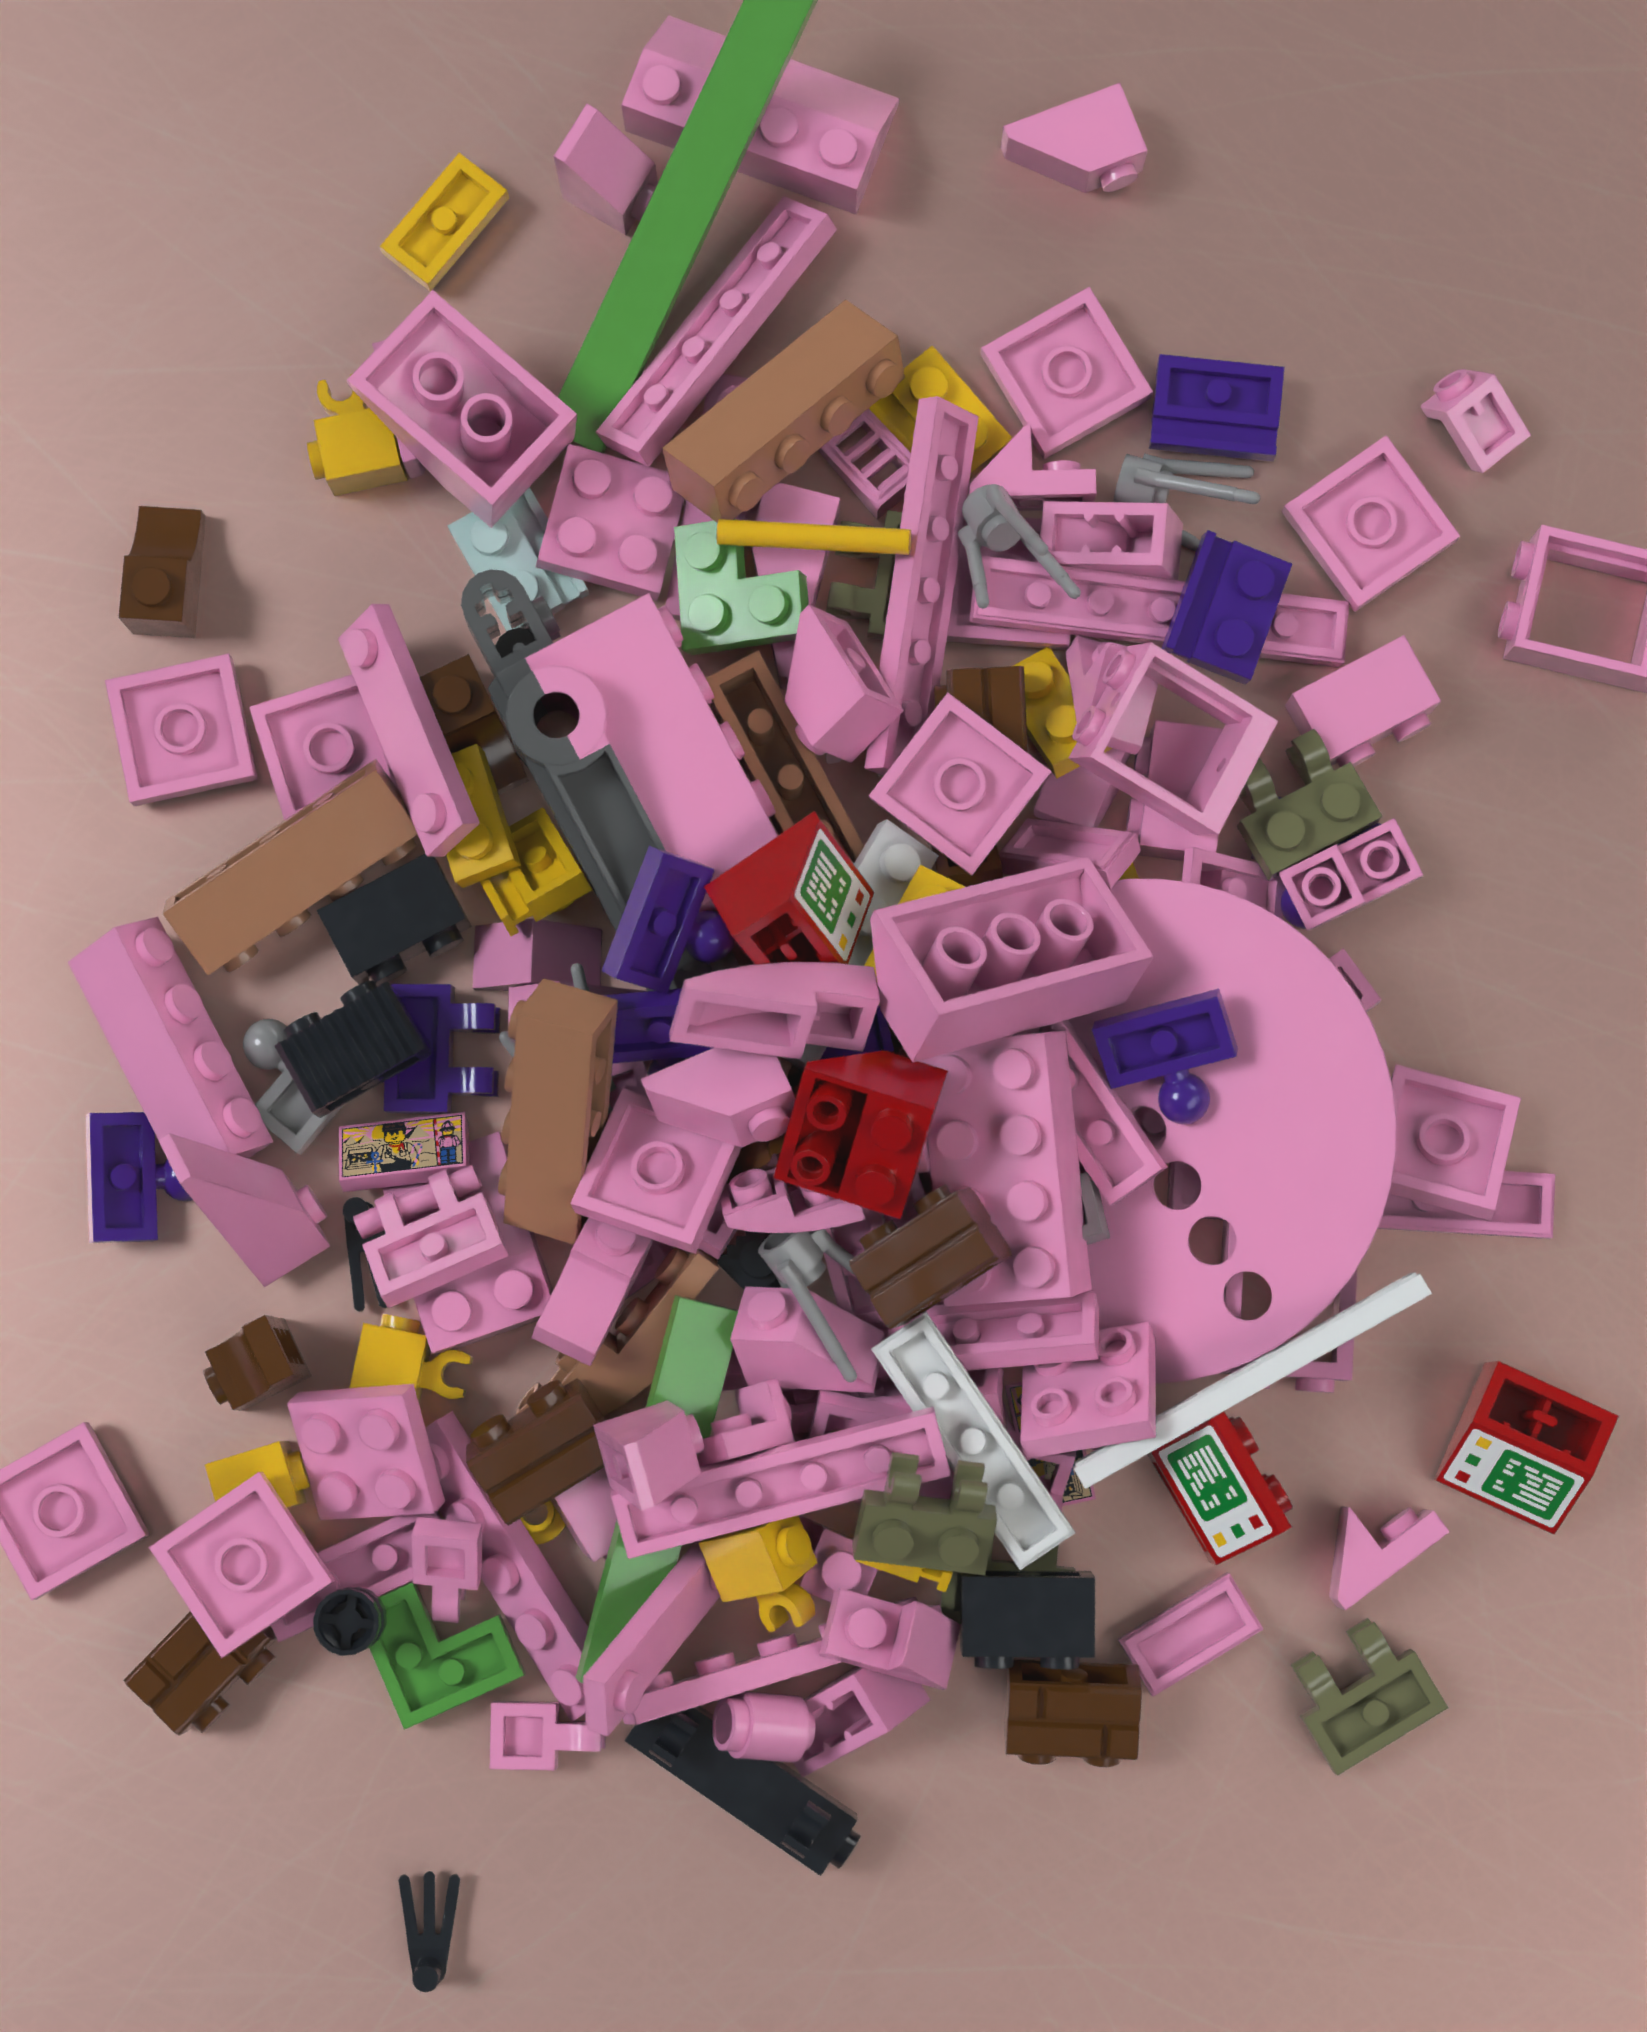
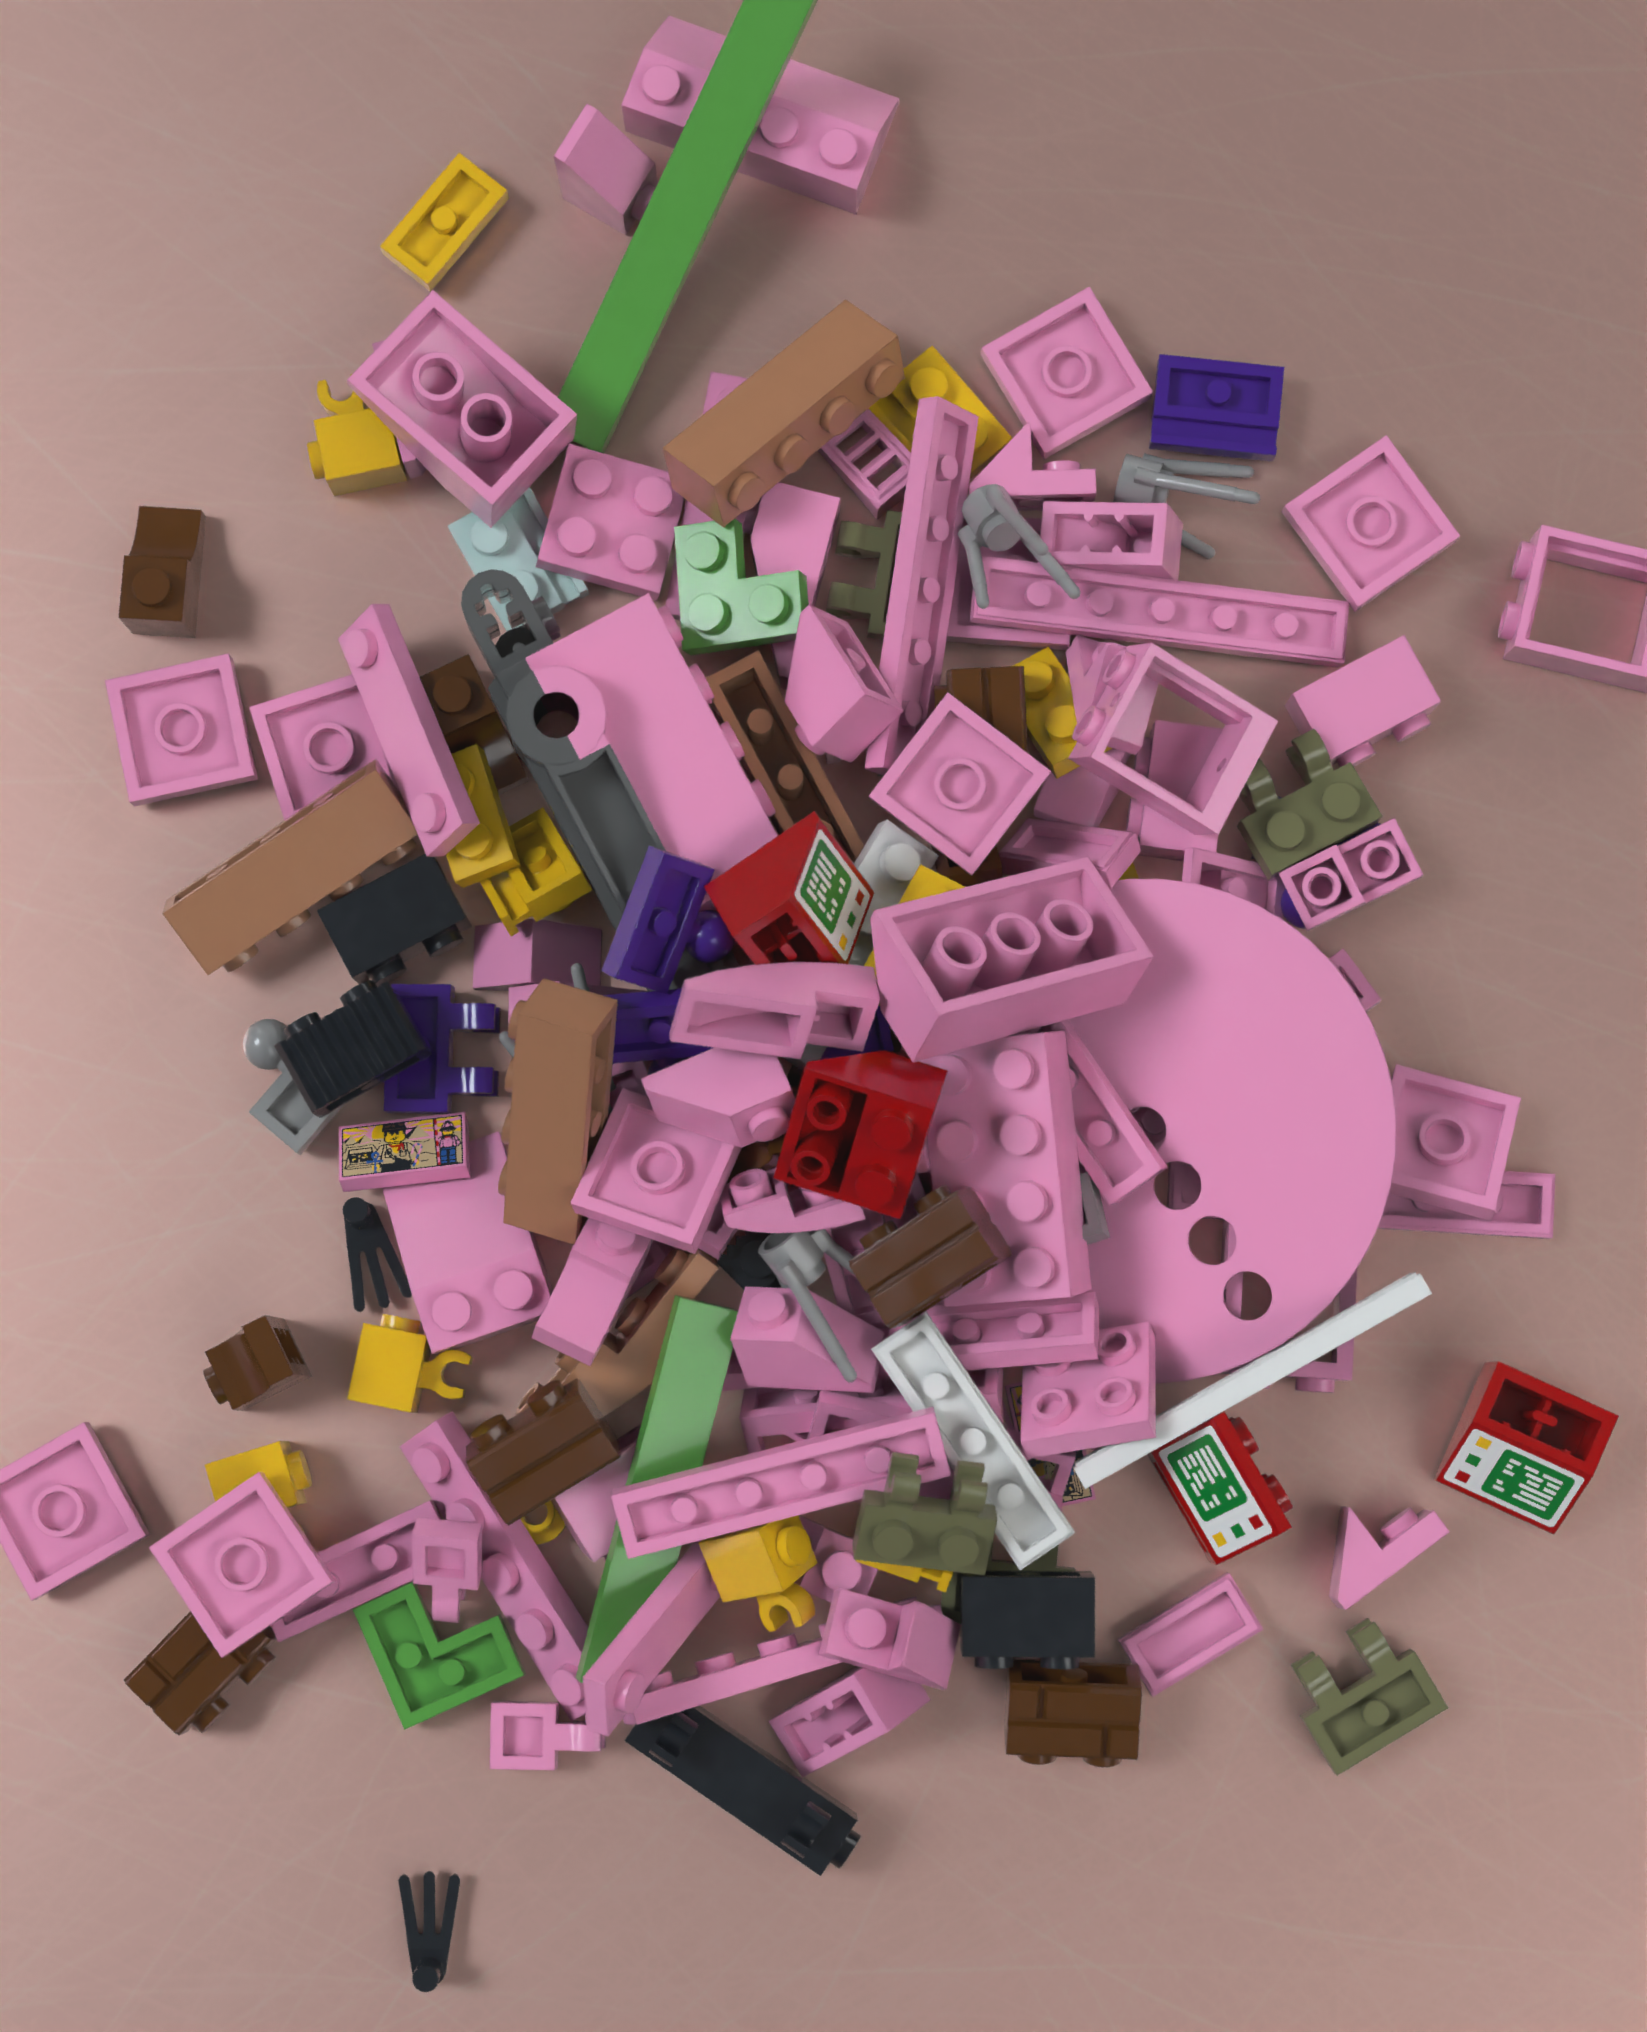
bright pink brick [68,917,274,1159] -> none
dark purple plate [86,1112,193,1243] -> none
bright pink slope [158,1133,330,1287] -> none
bright pink plate [287,1384,445,1520] -> none
black wheel [313,1587,387,1656] -> none
bright pink plate [353,1165,509,1308] -> none
bright pink slope [593,1400,704,1511] -> none
bright pink plate [596,196,837,467] -> none
bright pink bracket [696,1379,795,1467] -> none
bright pink brick [712,1692,816,1763] -> none
yellow bar [717,519,911,555] -> none
bright pink slope [1001,83,1148,193] -> none
dark purple plate [1092,988,1238,1125] -> none
dark purple plate [1161,530,1292,685] -> none
bright pink bracket [1421,369,1531,473] -> none

